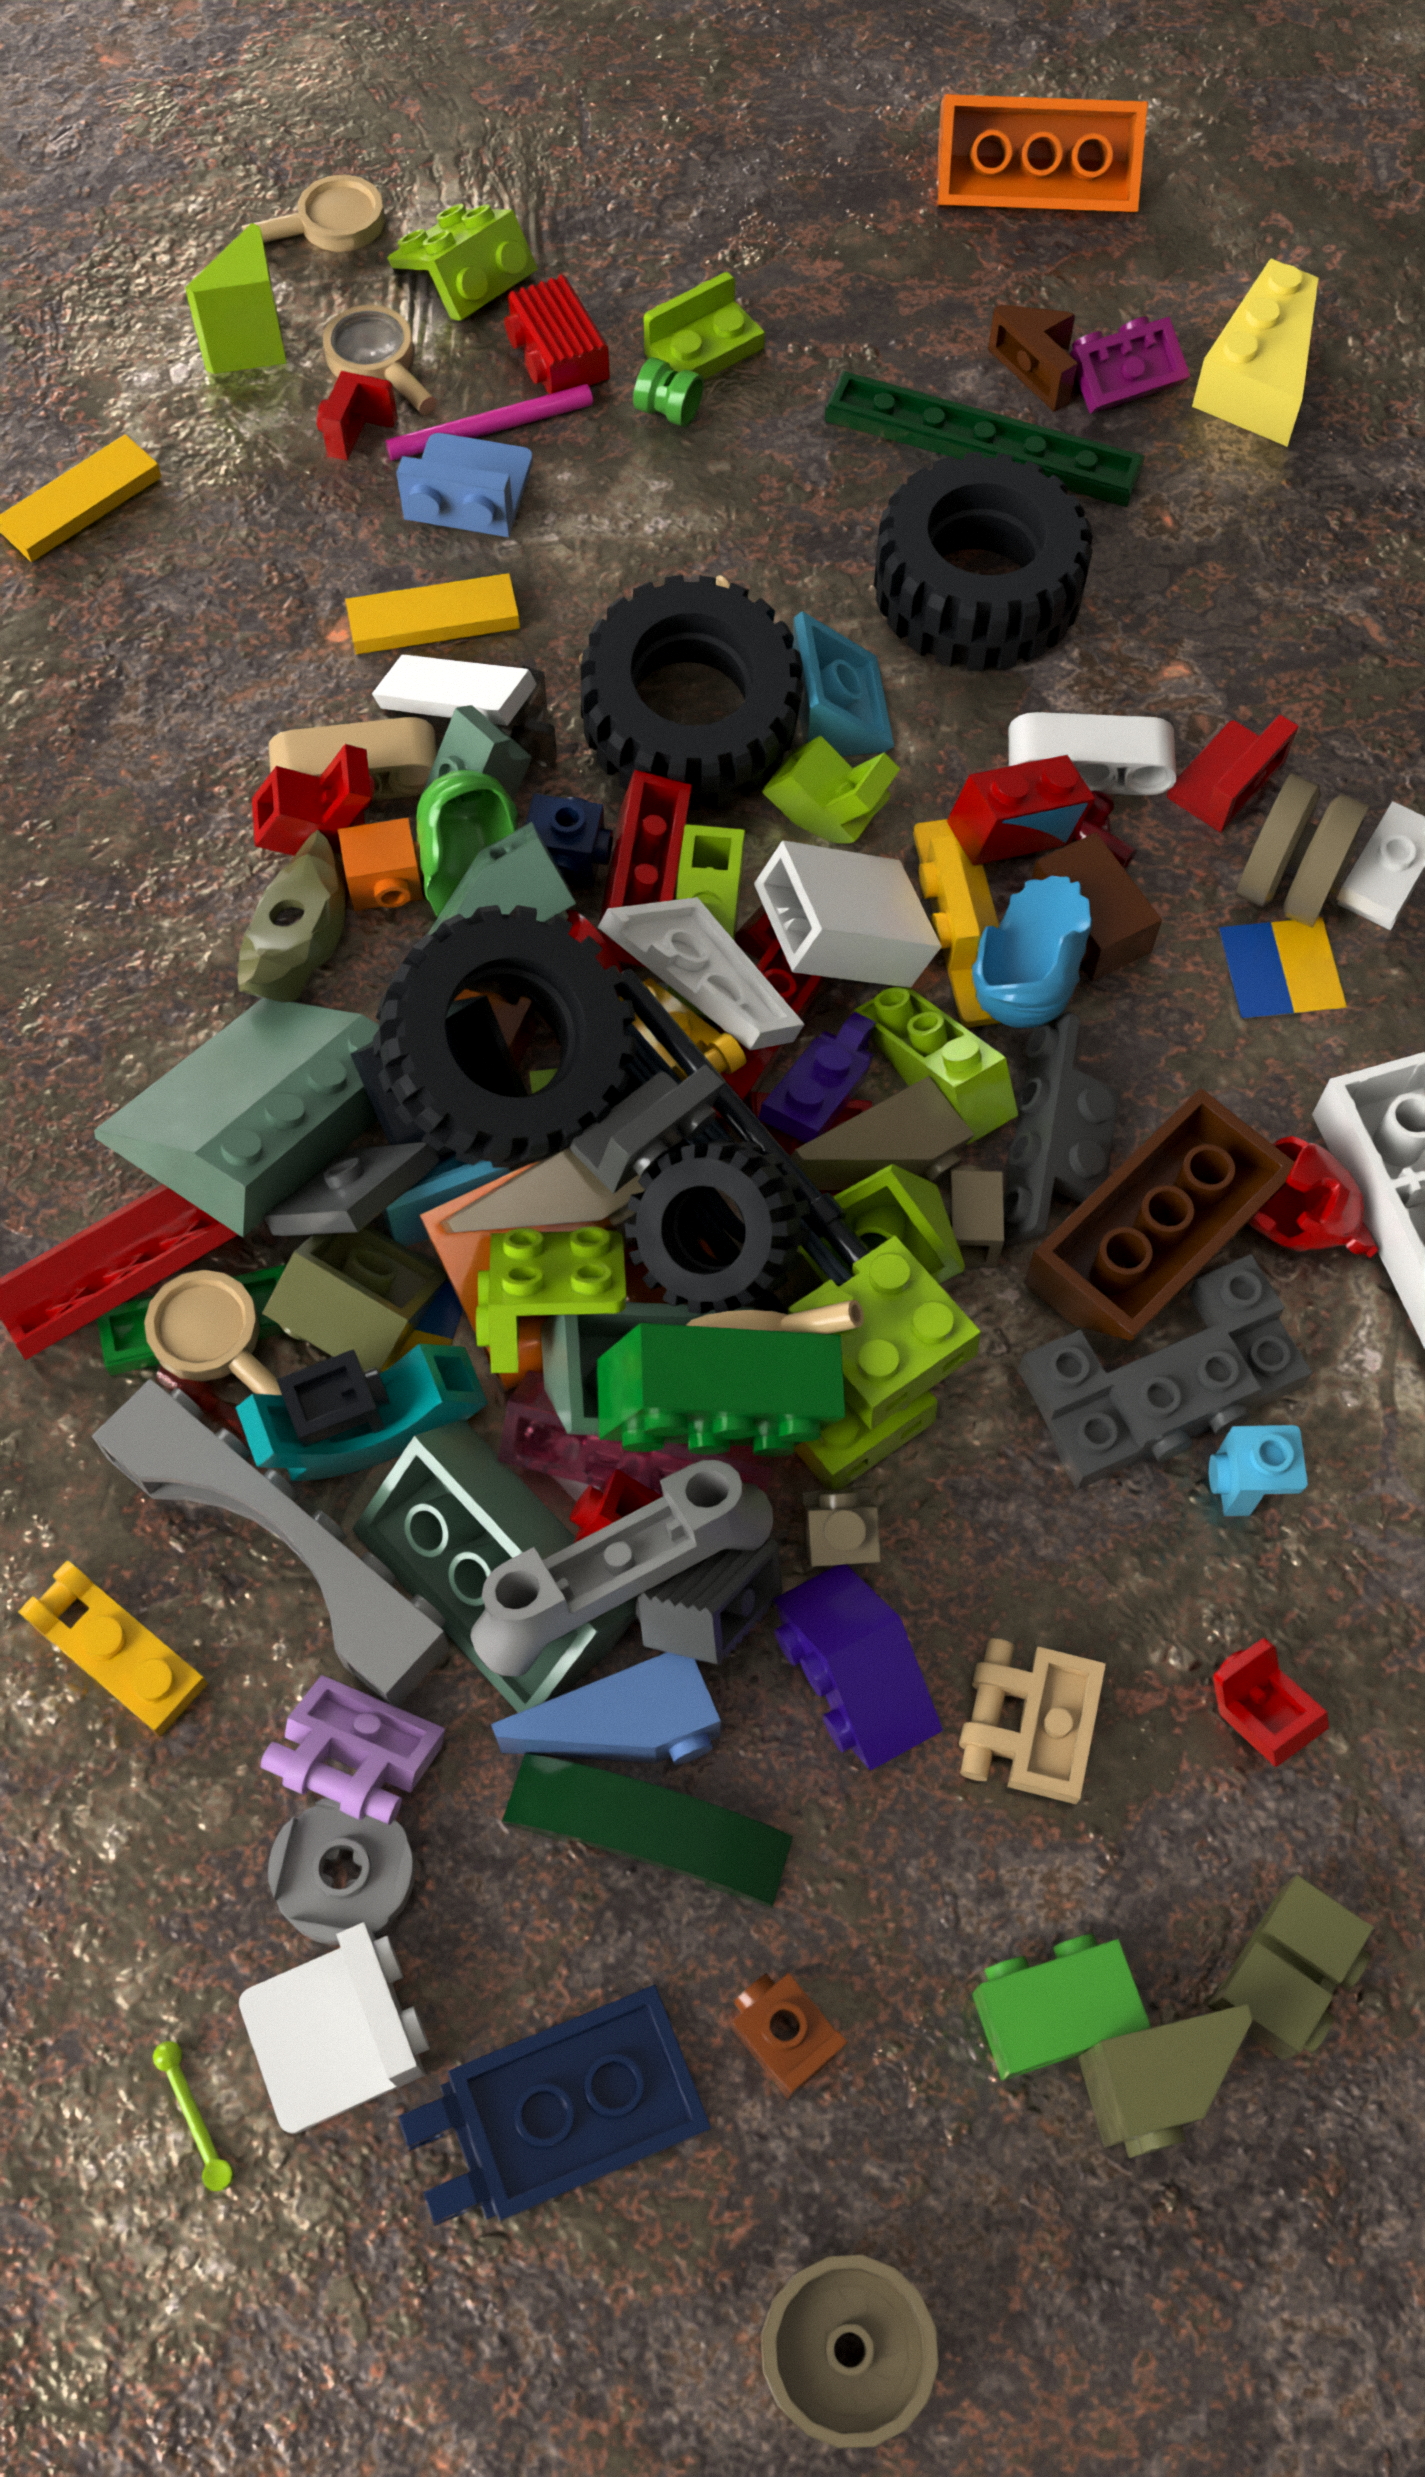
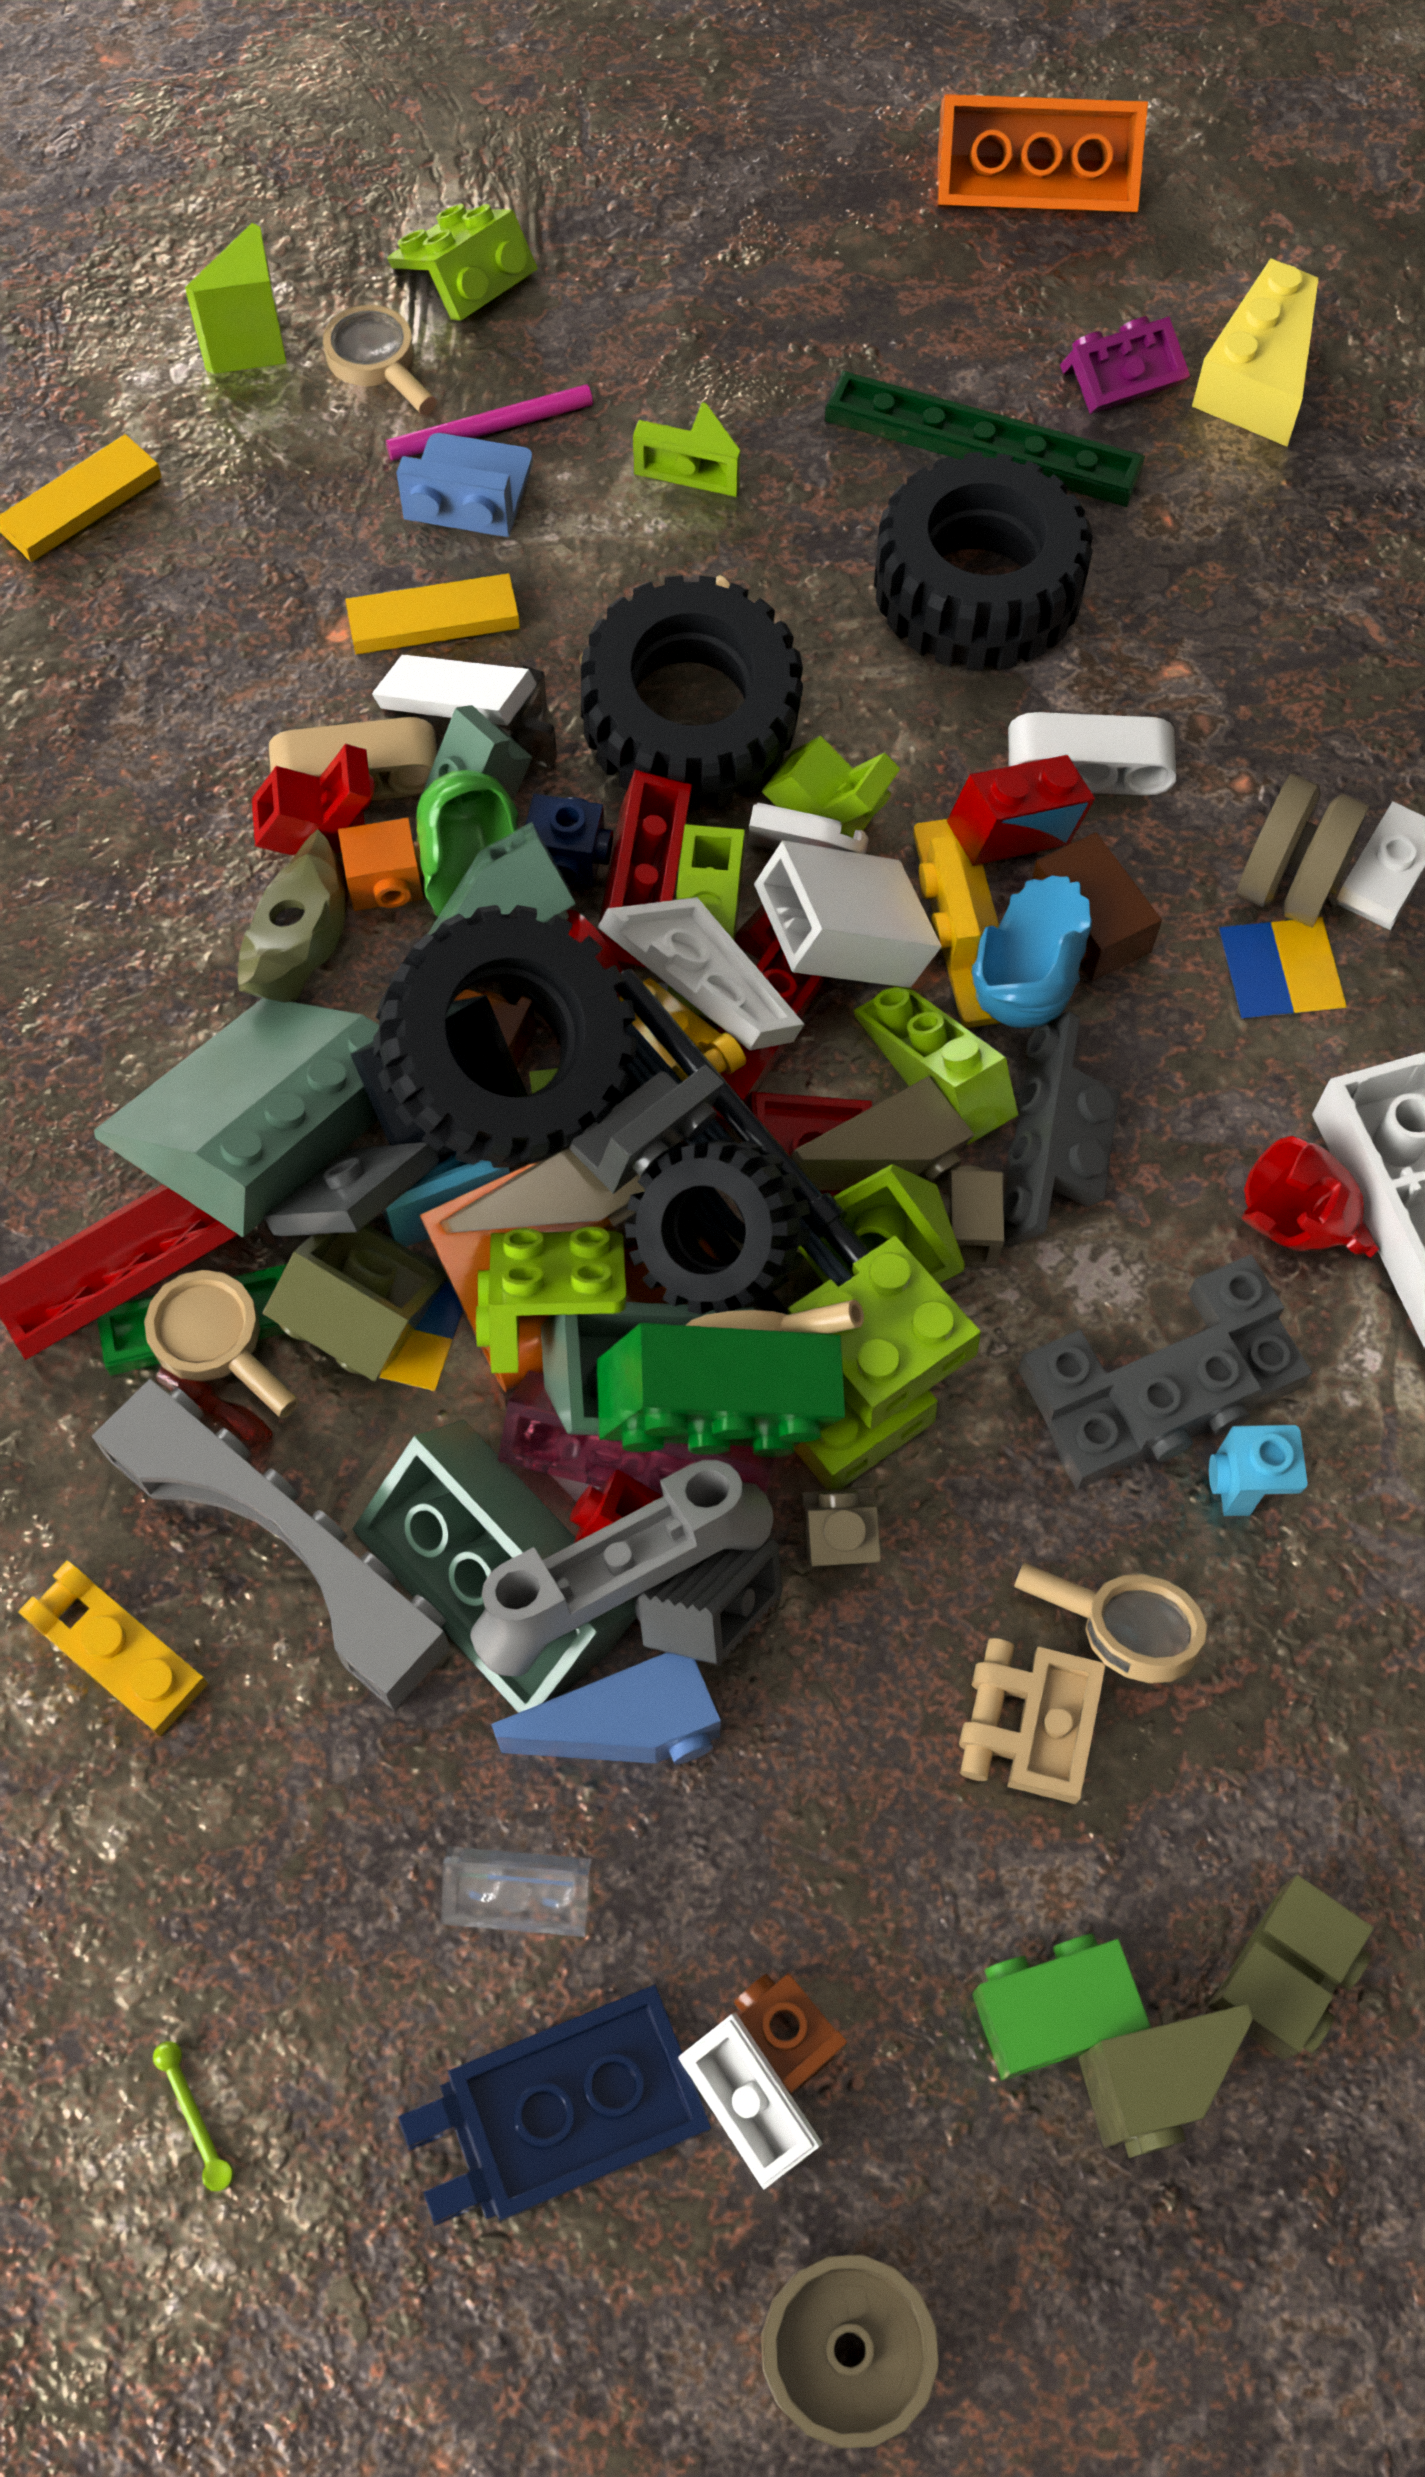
teal arch [236,1343,488,1481] -> none
white bracket [239,1922,430,2134] -> none
tan piece [242,174,385,252] -> none
lavender plate [261,1675,446,1825] -> none
light grey plate [268,1797,416,1946] -> none
black bracket [276,1349,391,1448] -> none
red bracket [317,370,398,461] -> none
dark green slope [502,1753,793,1908] -> none
red brick [504,274,610,394] -> none
bright green wheel [633,357,704,427] -> none
lime bracket [643,271,765,379] -> none
dark purple hinge [758,1012,876,1143] -> none
dark purple brick [773,1564,943,1771] -> none
medium azure slope [792,611,894,756] -> none
reddish brown slope [988,305,1078,412] -> none
reddish brown slope [1024,1087,1295,1341] -> none
dark red arm [1075,790,1137,870] -> none
red panel [1167,714,1299,833] -> none
red bracket [1213,1638,1329,1767] -> none
none -> clear plate [441,1846,591,1937]
none -> lime slope [633,402,740,497]
none -> white slope [678,2012,823,2190]
none -> white tile [748,802,869,854]
none -> piece [1014,1562,1207,1683]

